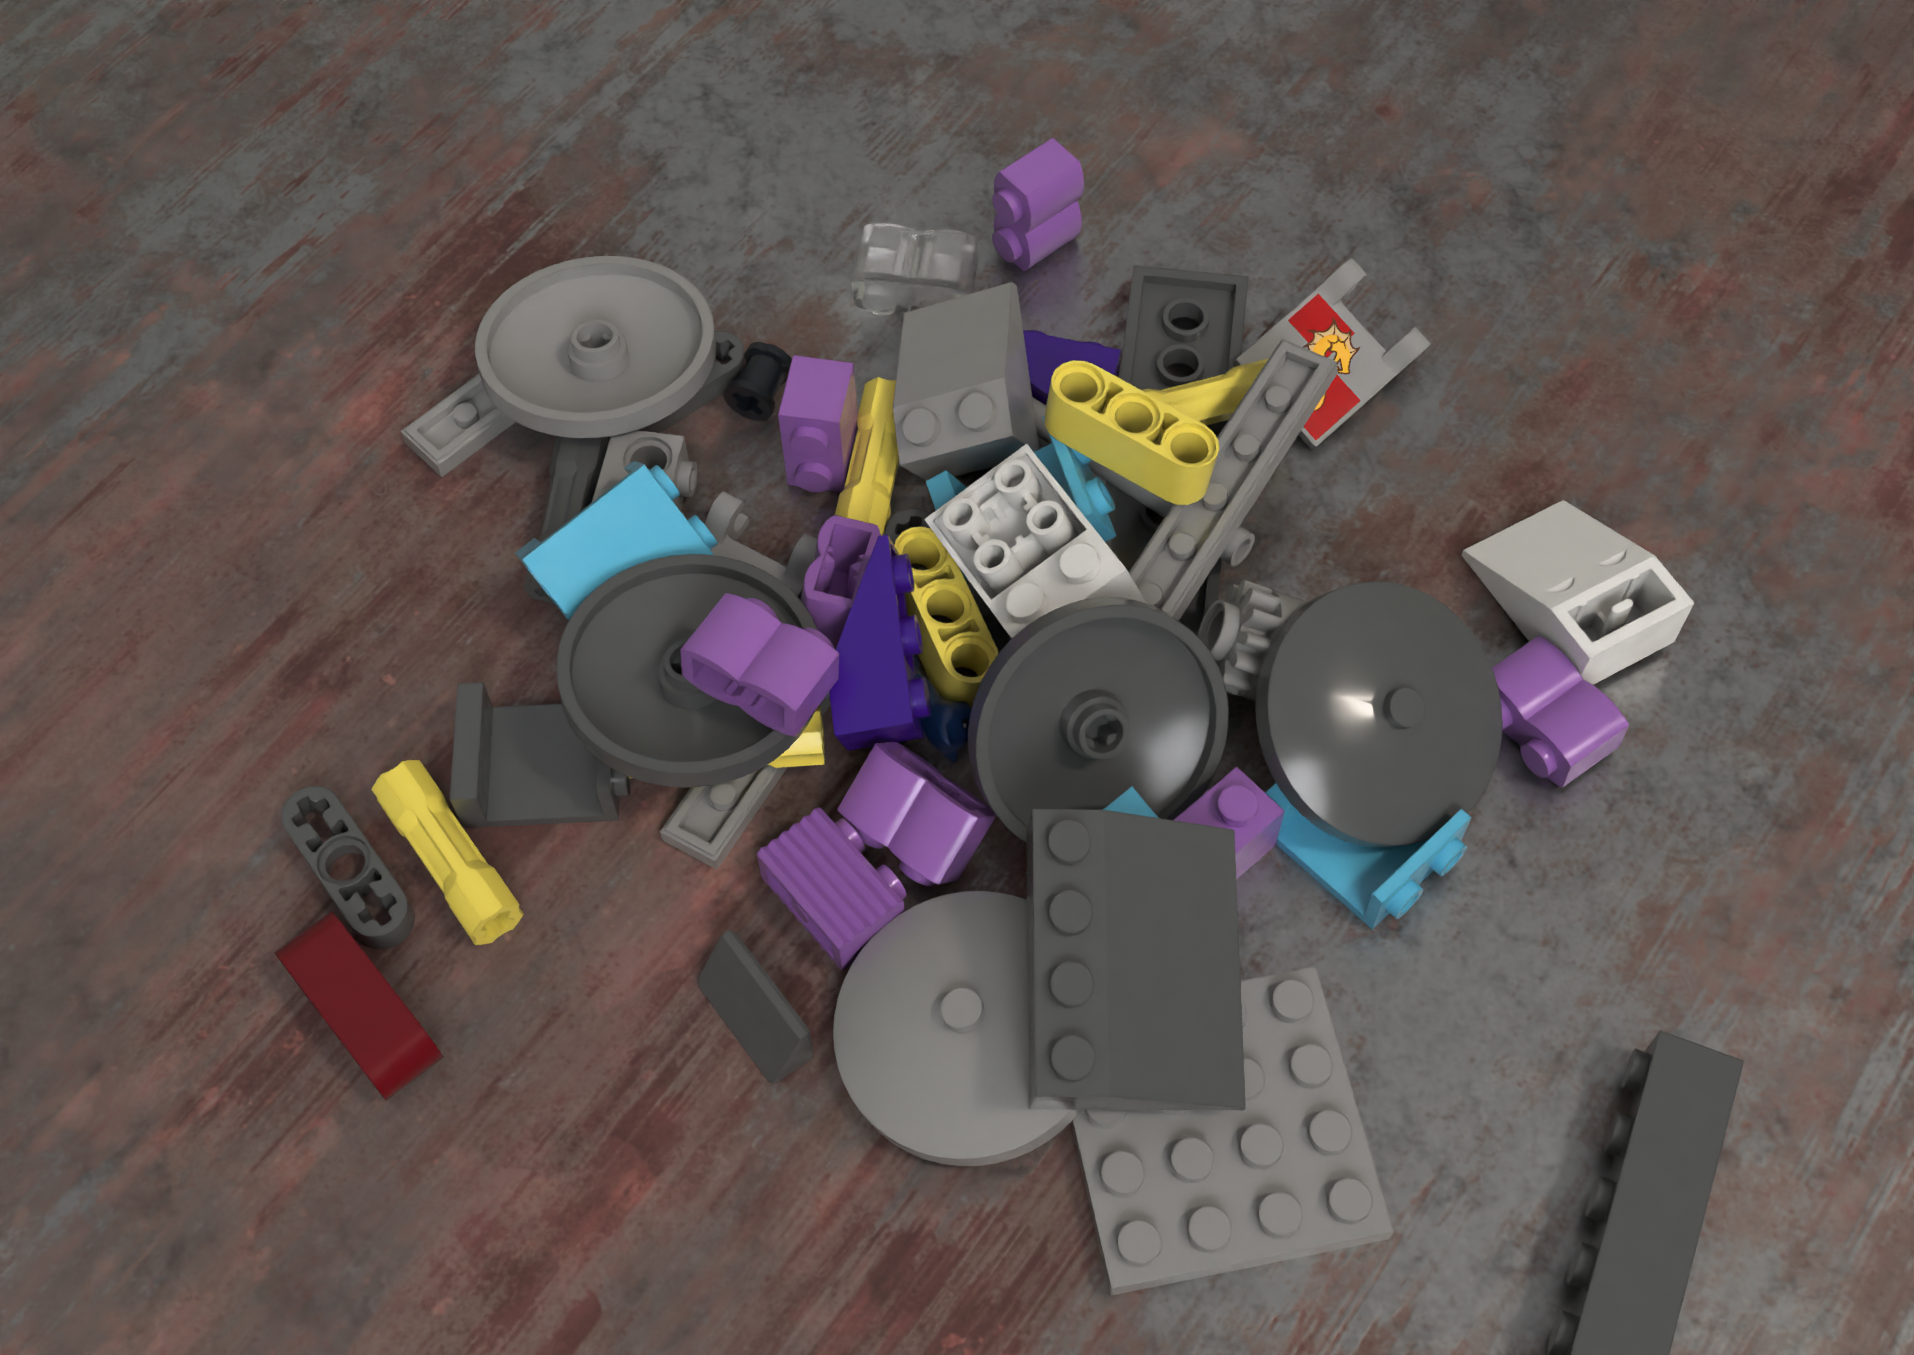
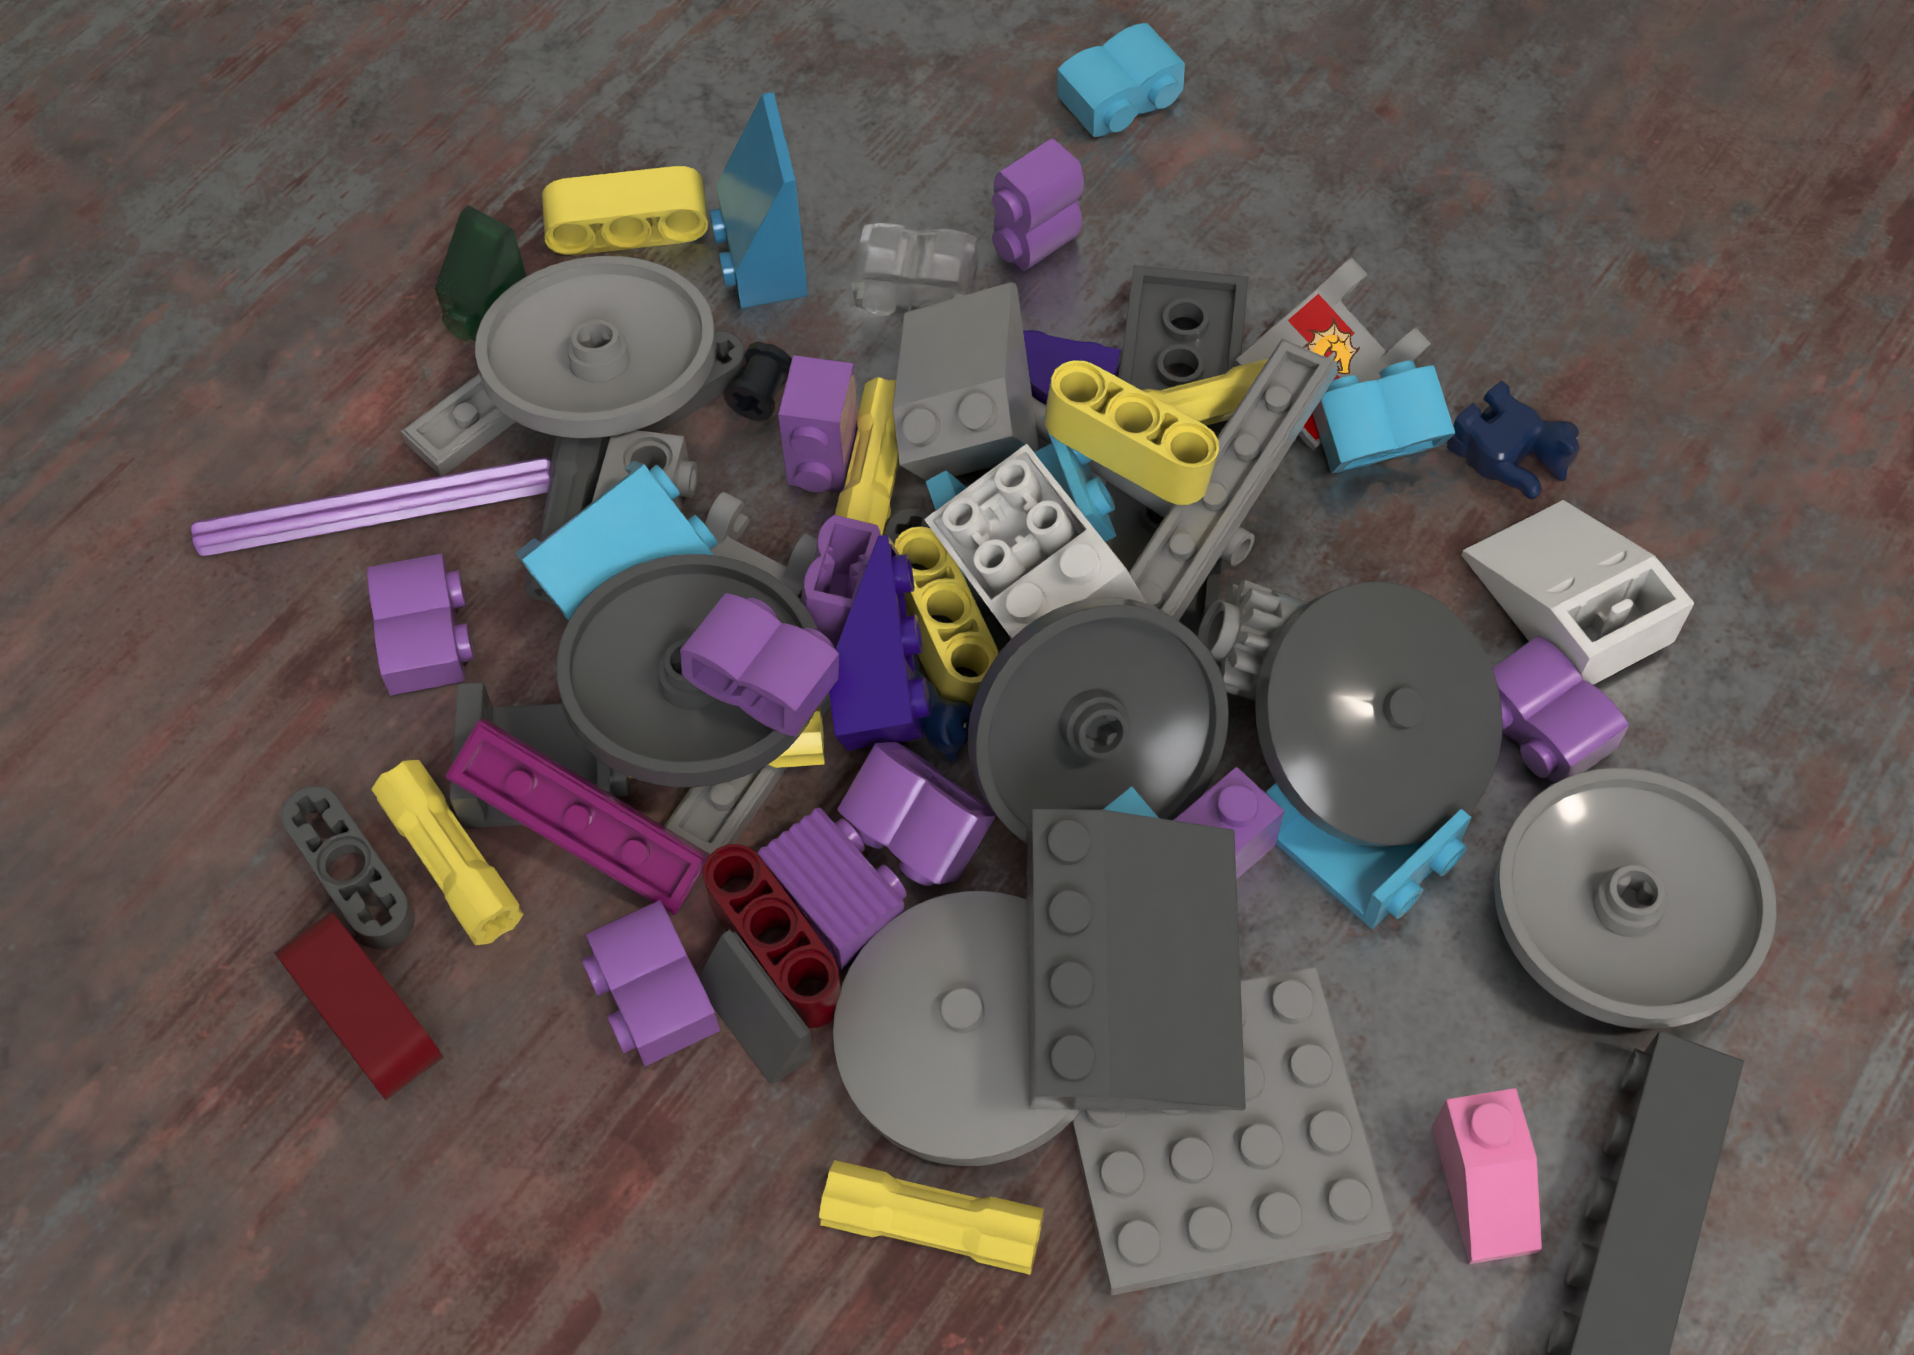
none -> axle [191,457,551,556]
none -> medium lavender brick [367,553,474,696]
none -> clear green slope [435,205,527,341]
none -> magenta tile [445,718,710,915]
none -> light yellow beam [542,166,708,255]
none -> medium lavender brick [581,900,720,1066]
none -> dark red beam [703,844,841,1028]
none -> dark azure slope [709,92,808,308]
none -> light yellow axle [819,1160,1044,1275]
none -> medium azure brick [1057,23,1185,137]
none -> medium azure brick [1312,361,1455,474]
none -> bright pink slope [1432,1088,1542,1264]
none -> dark blue animal [1447,381,1580,500]
none -> light grey dish [1494,768,1777,1029]

